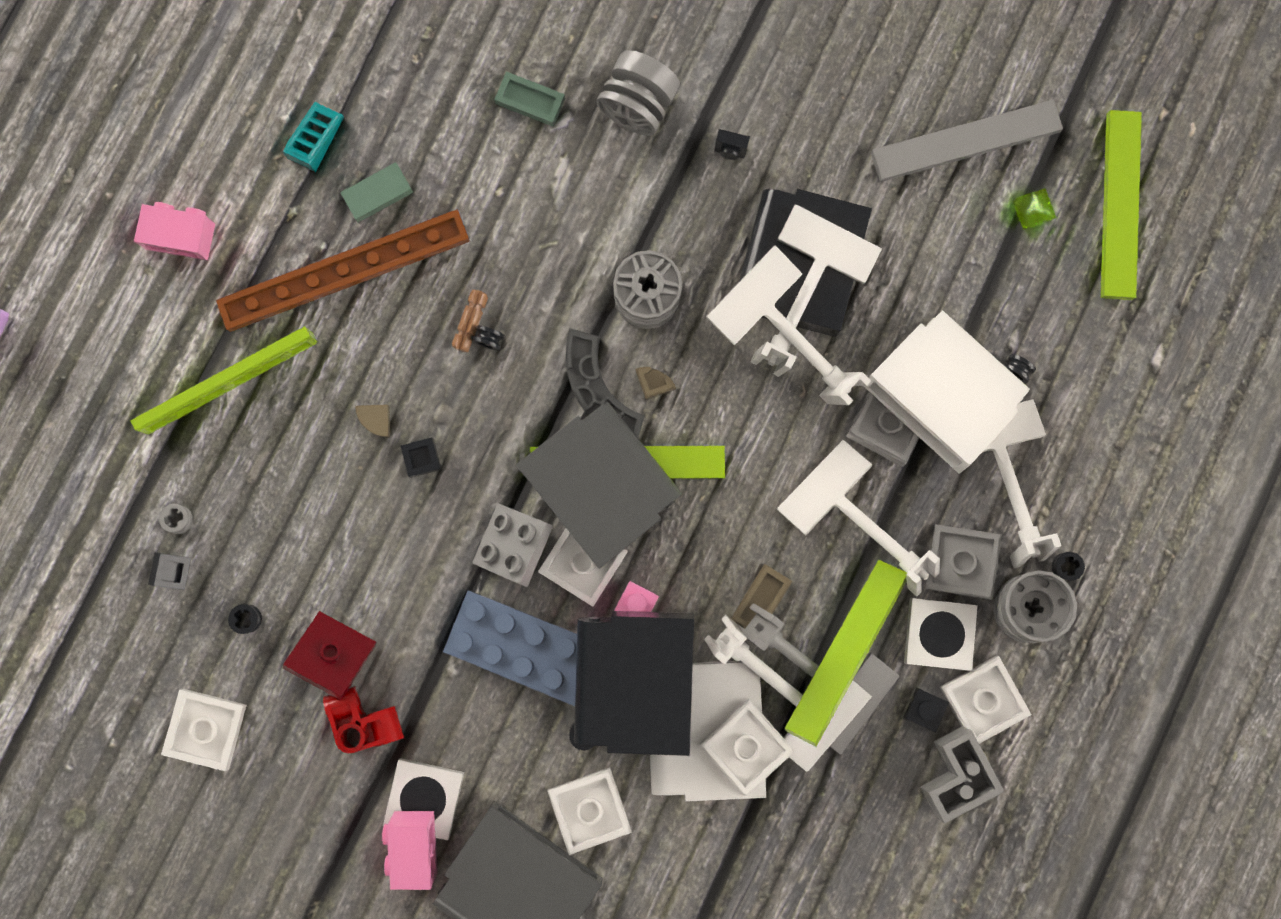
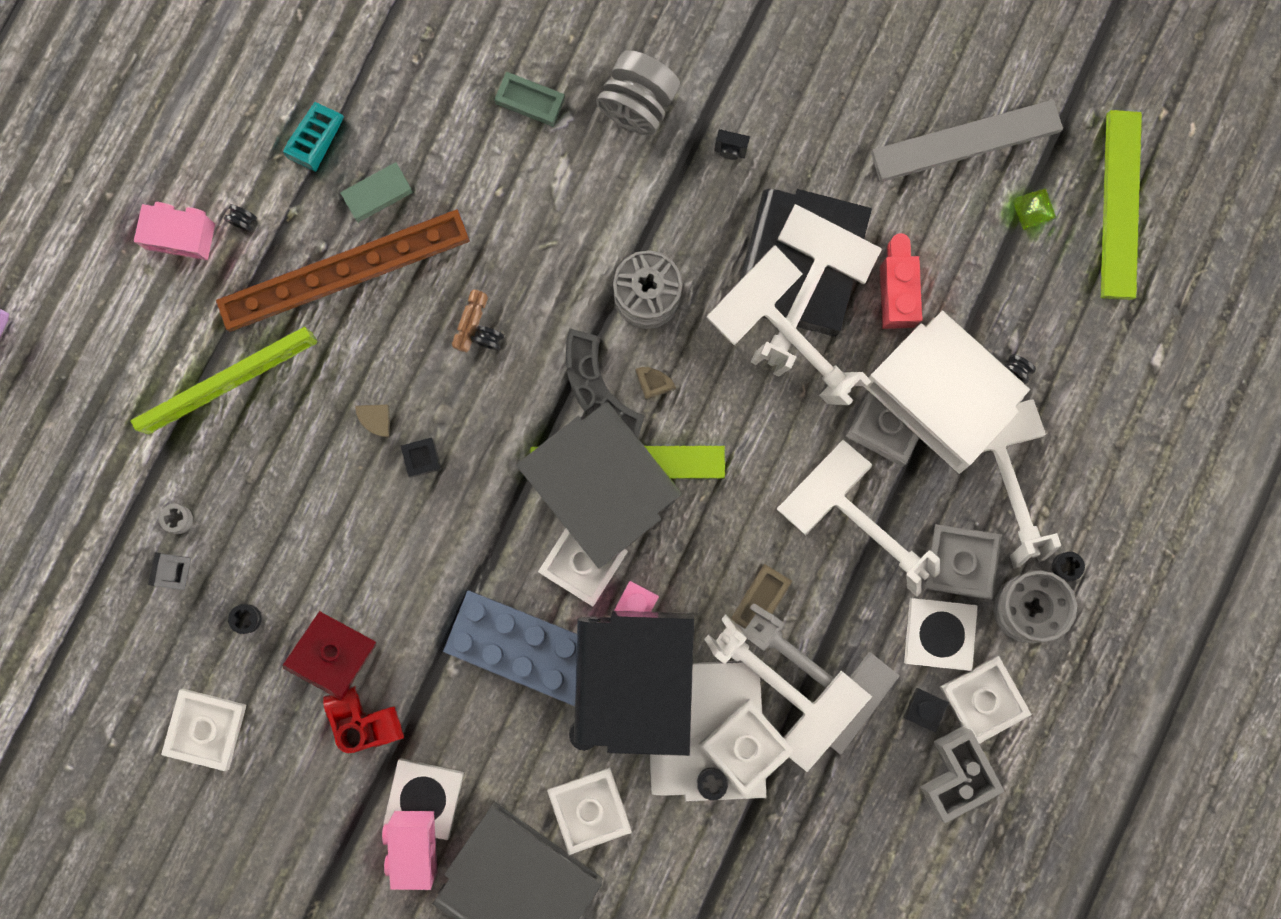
light grey plate [472,503,553,587] -> none
lime tile [785,560,907,747] -> none
none -> black bush [224,204,257,232]
none -> black bush [697,767,728,801]
none -> coral brick [880,233,922,329]

